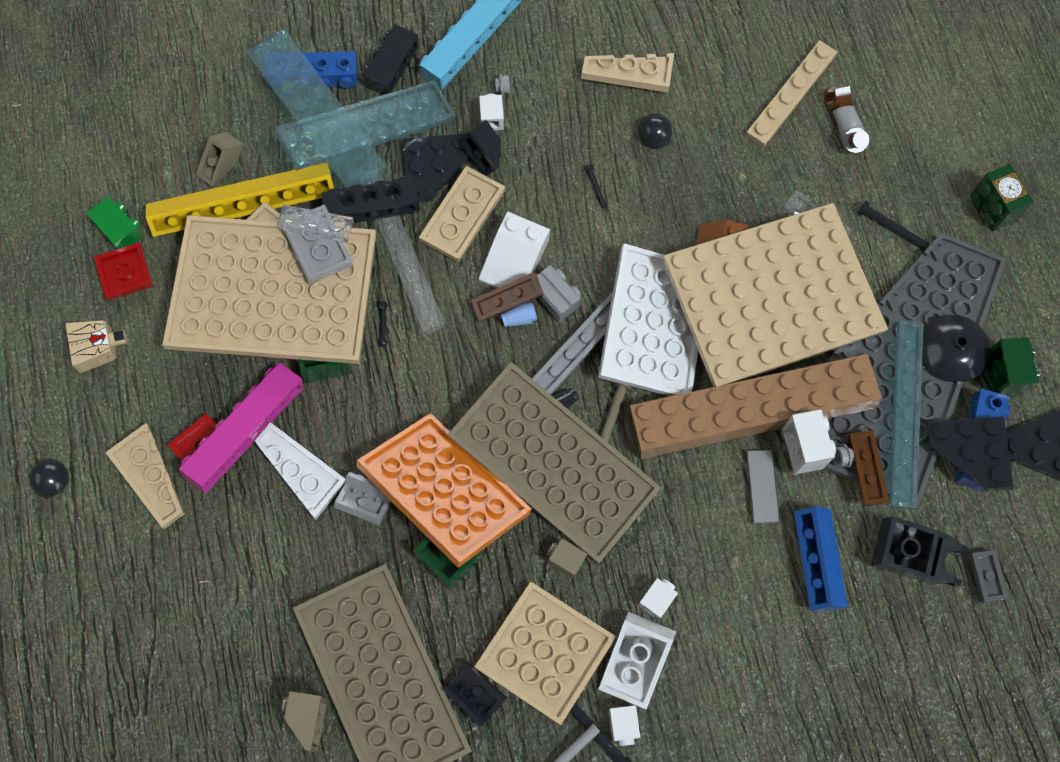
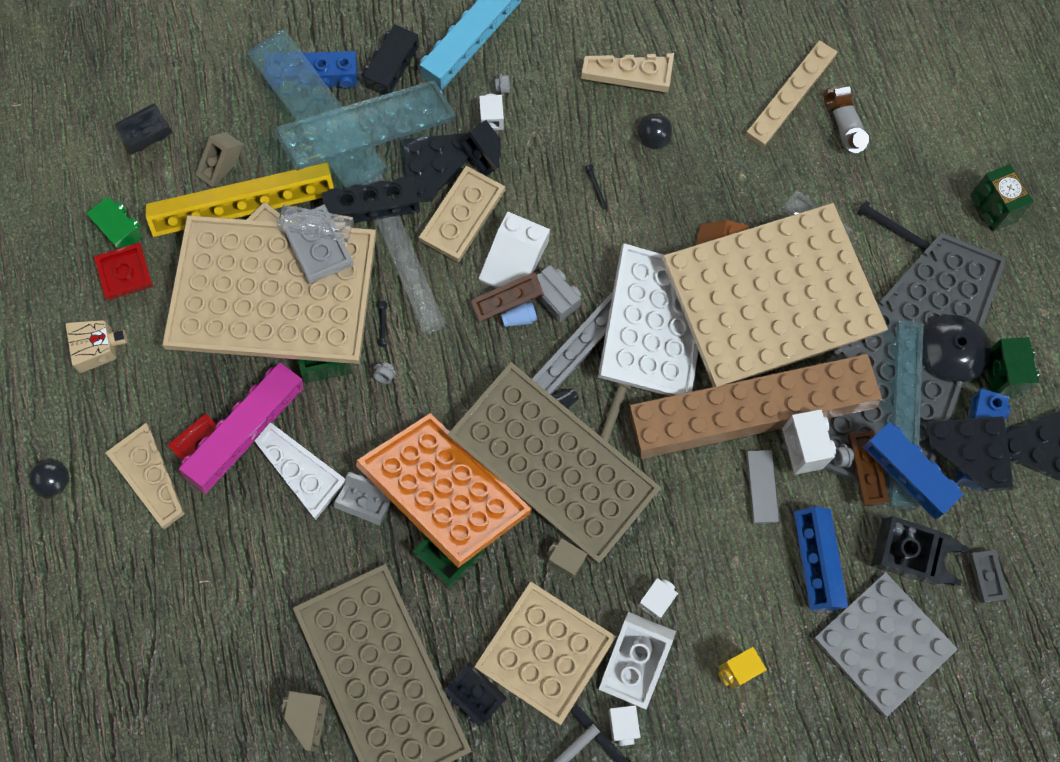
none -> black bracket [115,104,173,154]
none -> light grey plate [373,362,396,384]
none -> yellow brick [718,647,767,689]
none -> light grey plate [813,572,958,718]
none -> blue brick [863,422,964,519]

